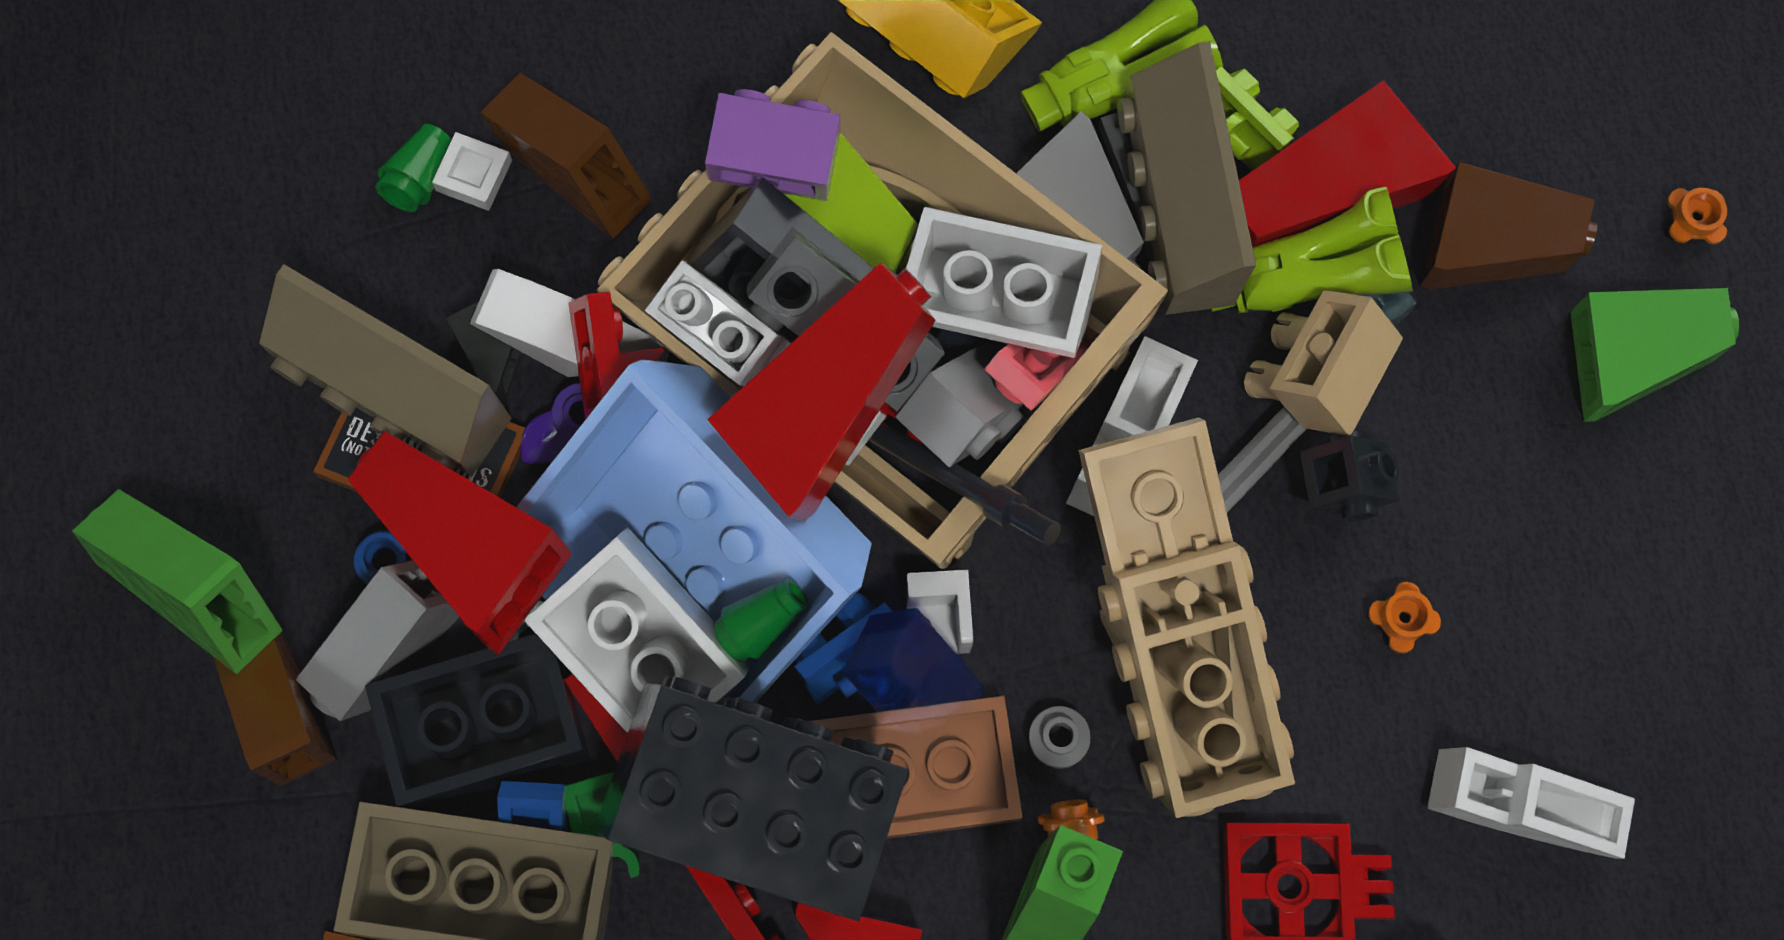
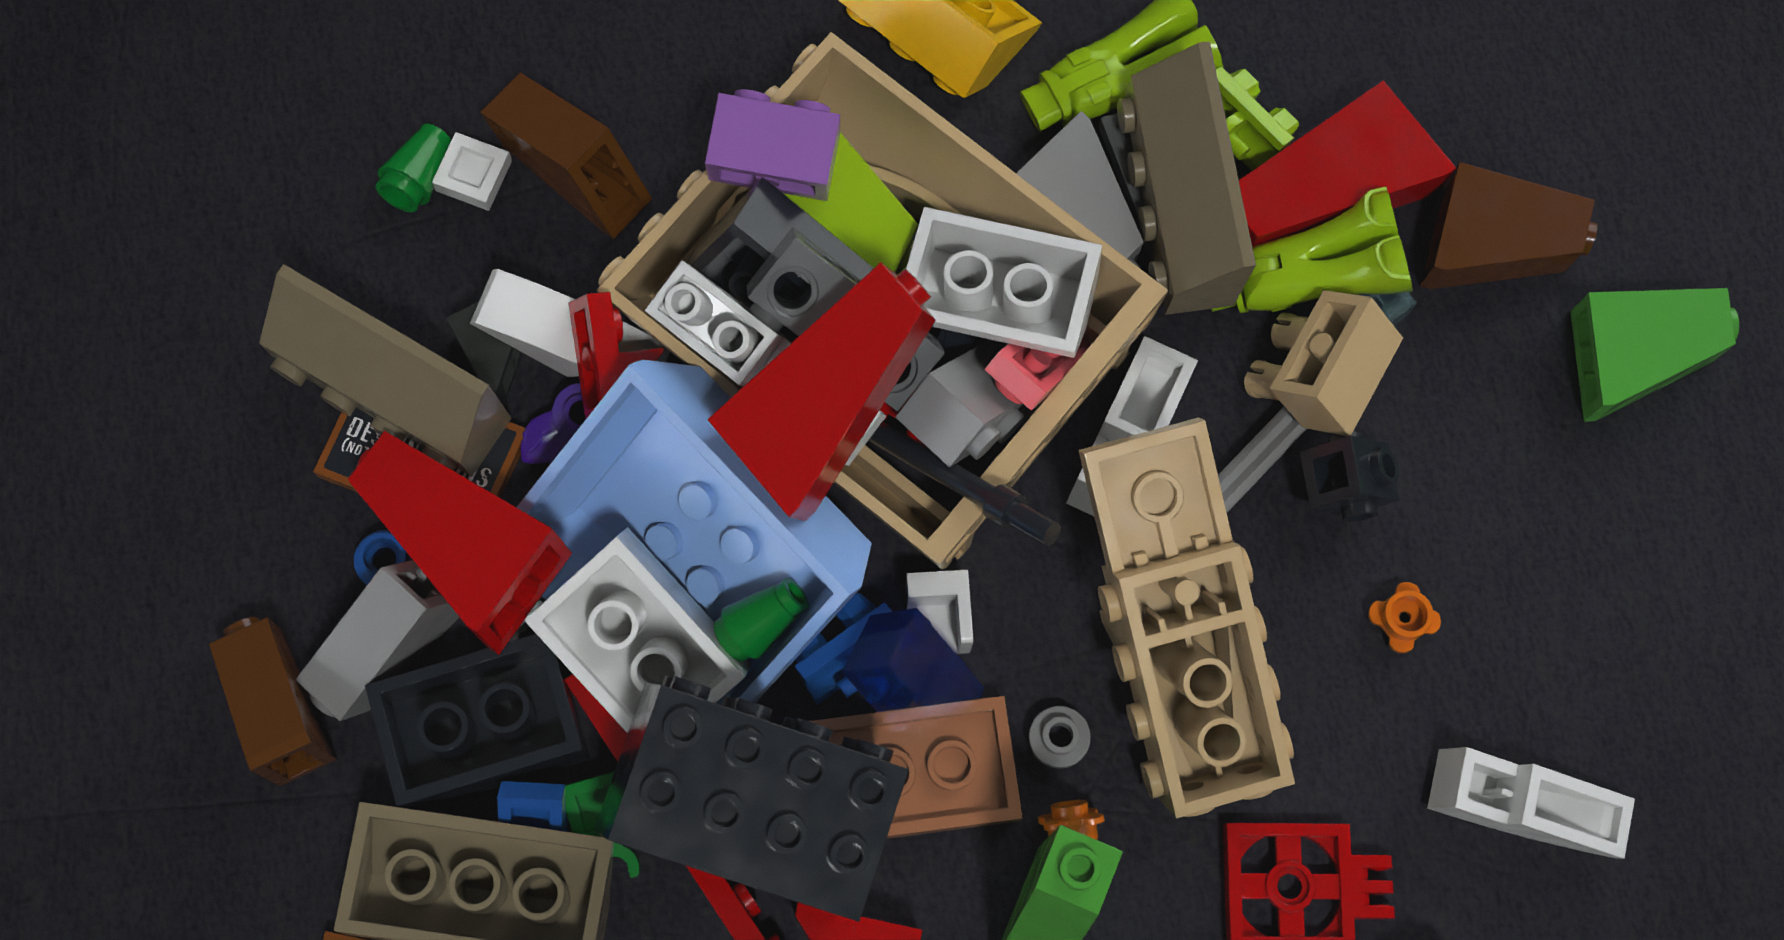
bright green slope [72,489,283,675] -> none
orange plate [1667,188,1727,245] -> none

